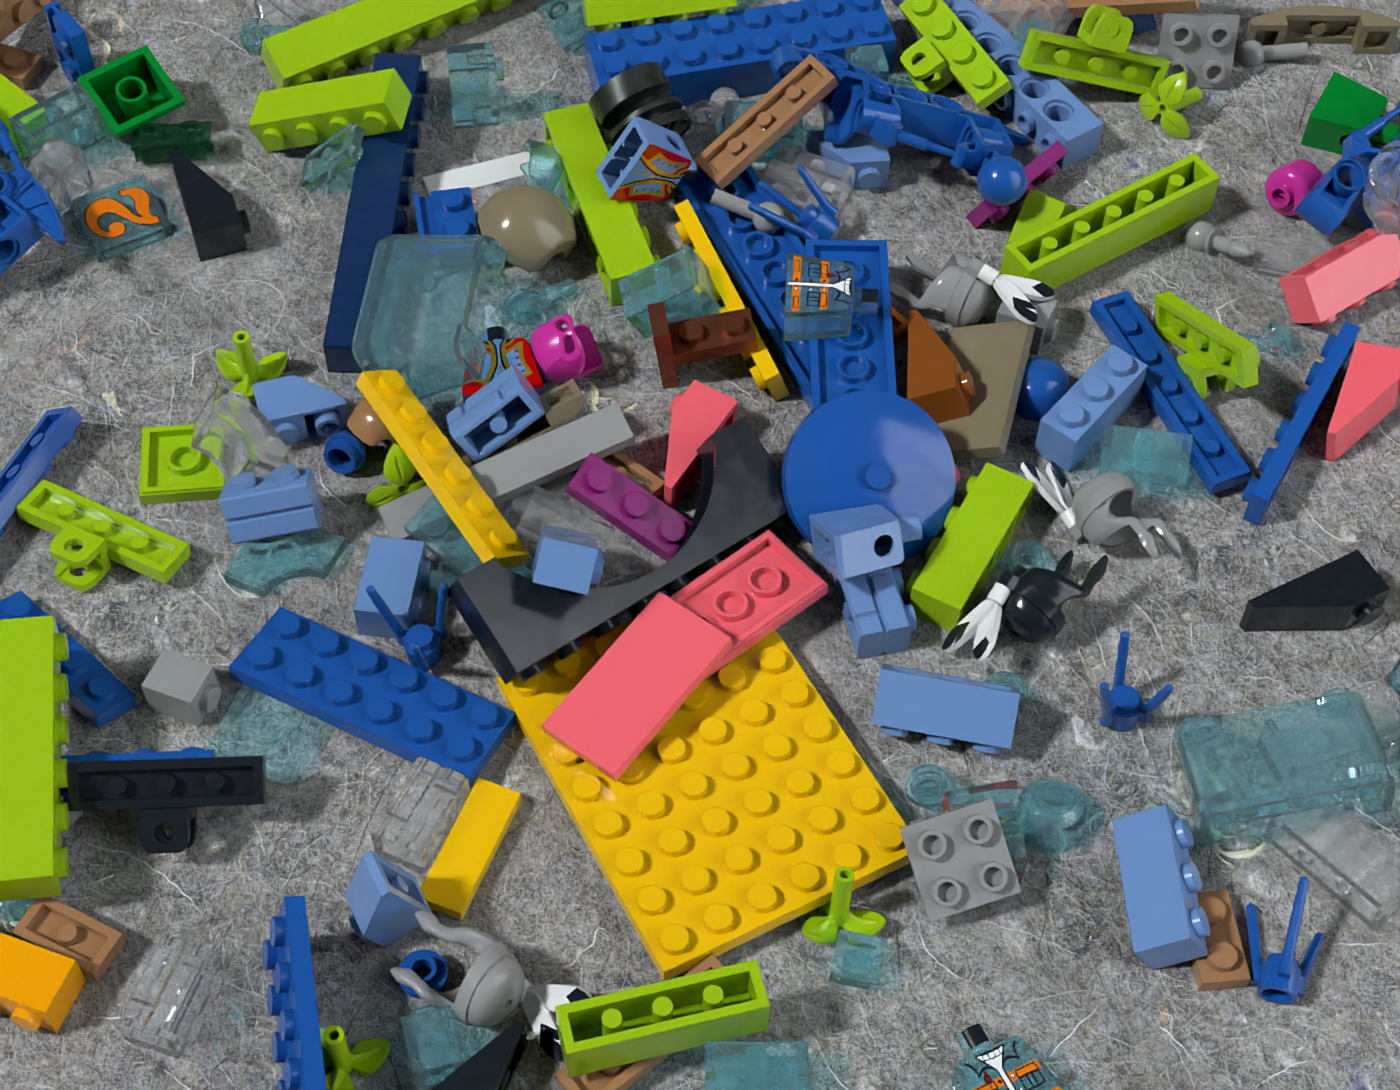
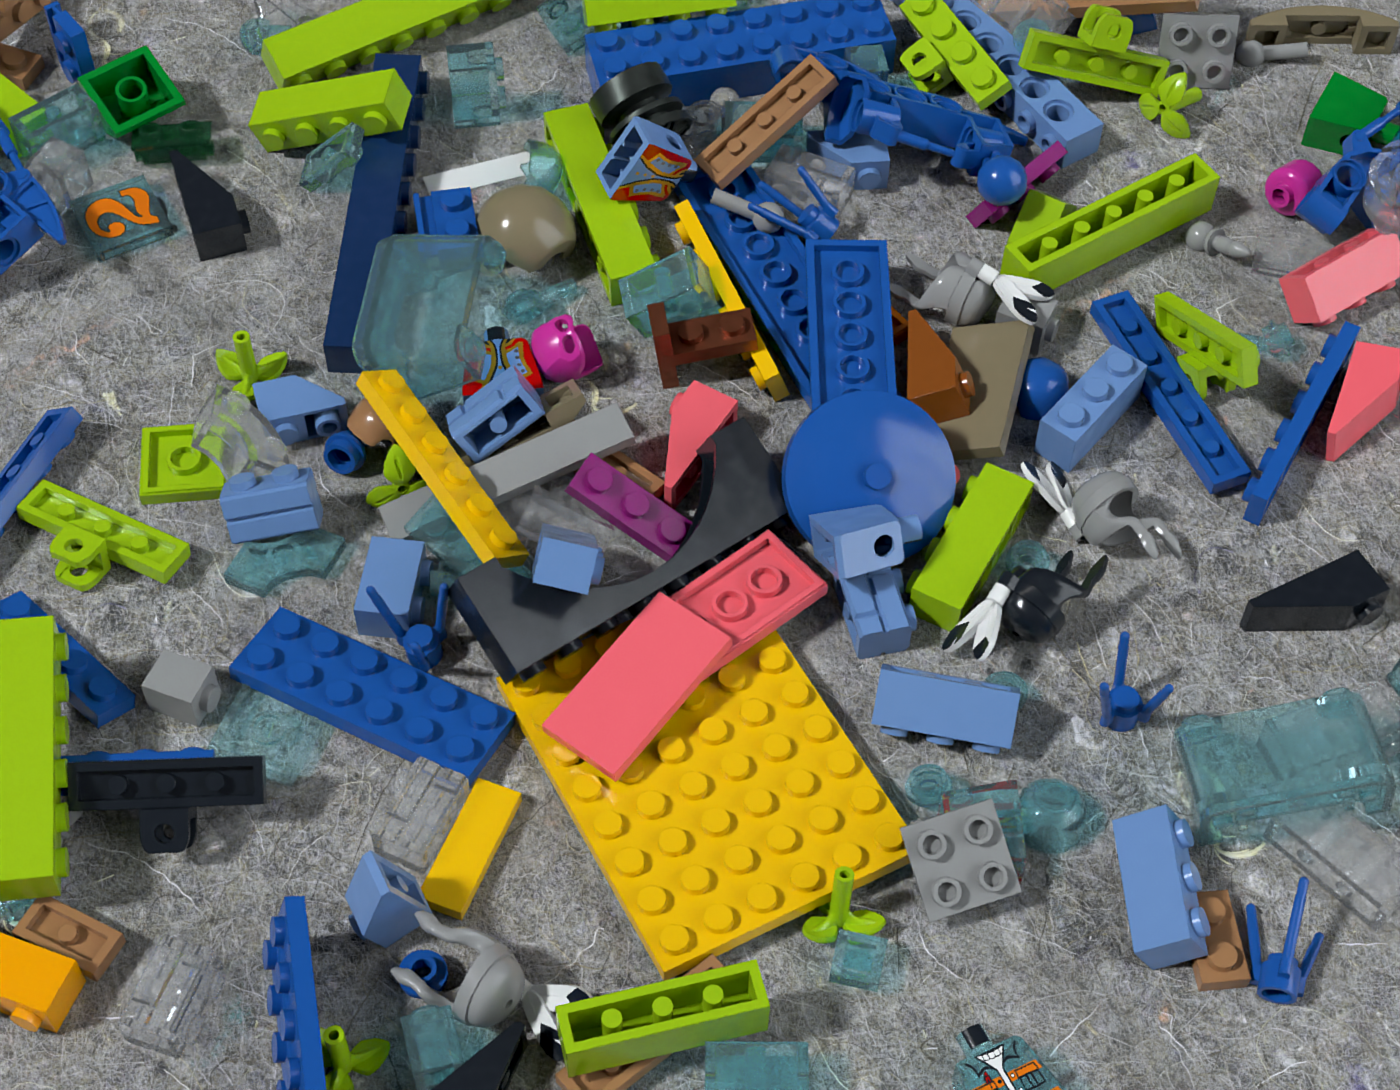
clear light blue torso [783,253,879,341] -> none
clear light blue brick [1095,424,1193,494] -> none

